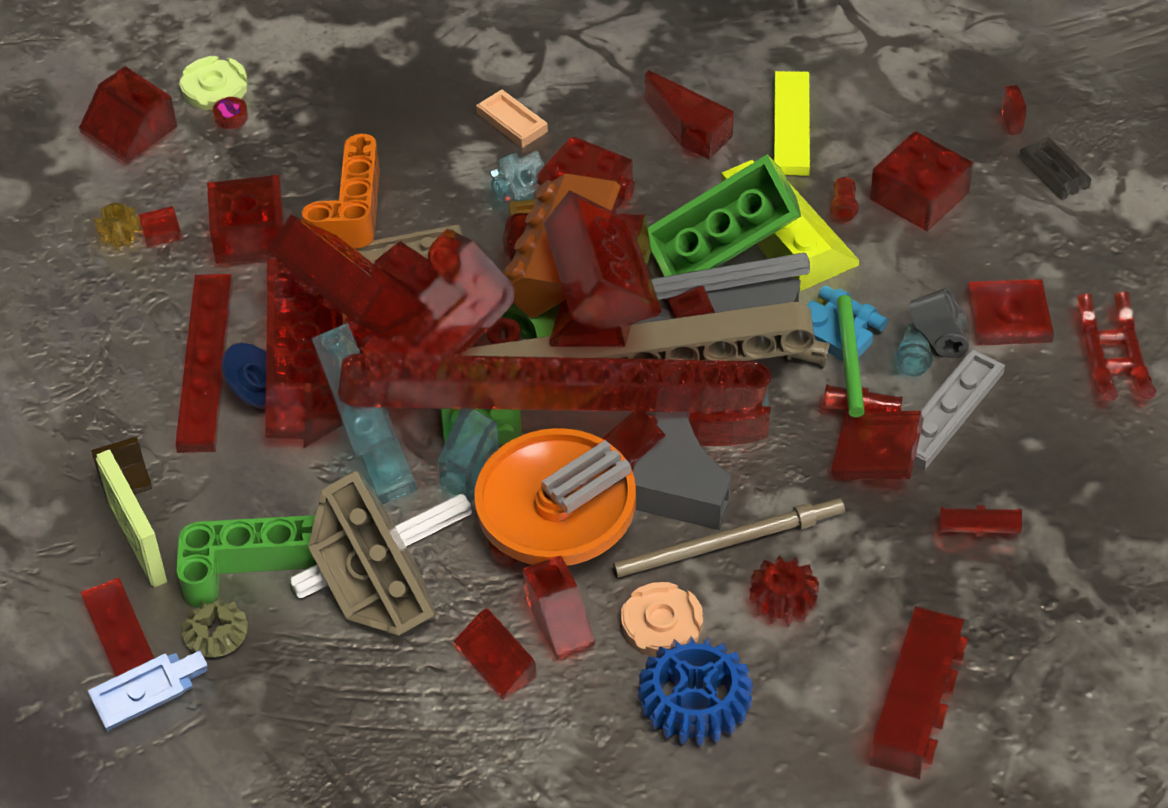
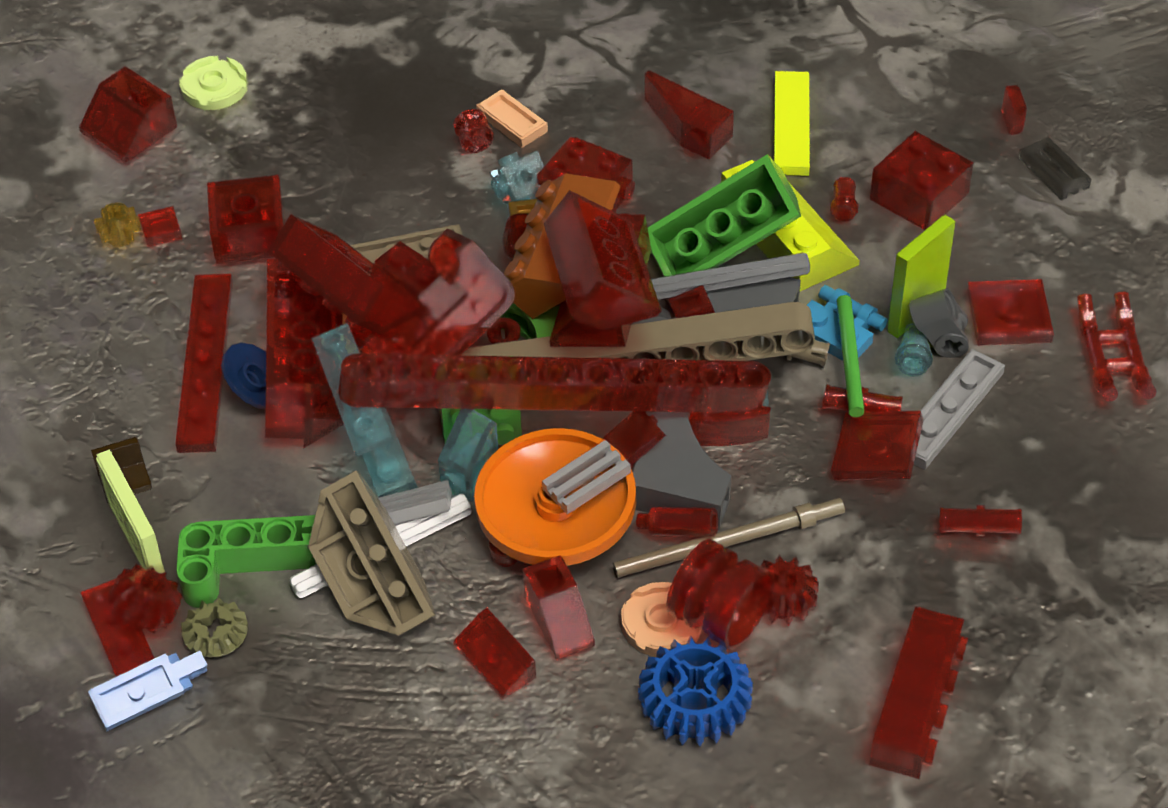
clear red tile [213,97,248,129] -> none
orange beam [302,134,380,250] -> none
none -> clear red gear [108,564,182,634]
none -> light grey tile [378,480,452,525]
none -> clear red wheel [453,109,494,153]
none -> clear red cylinder [636,507,718,537]
none -> clear red wheel [666,538,775,650]
none -> lime tile [887,215,956,339]

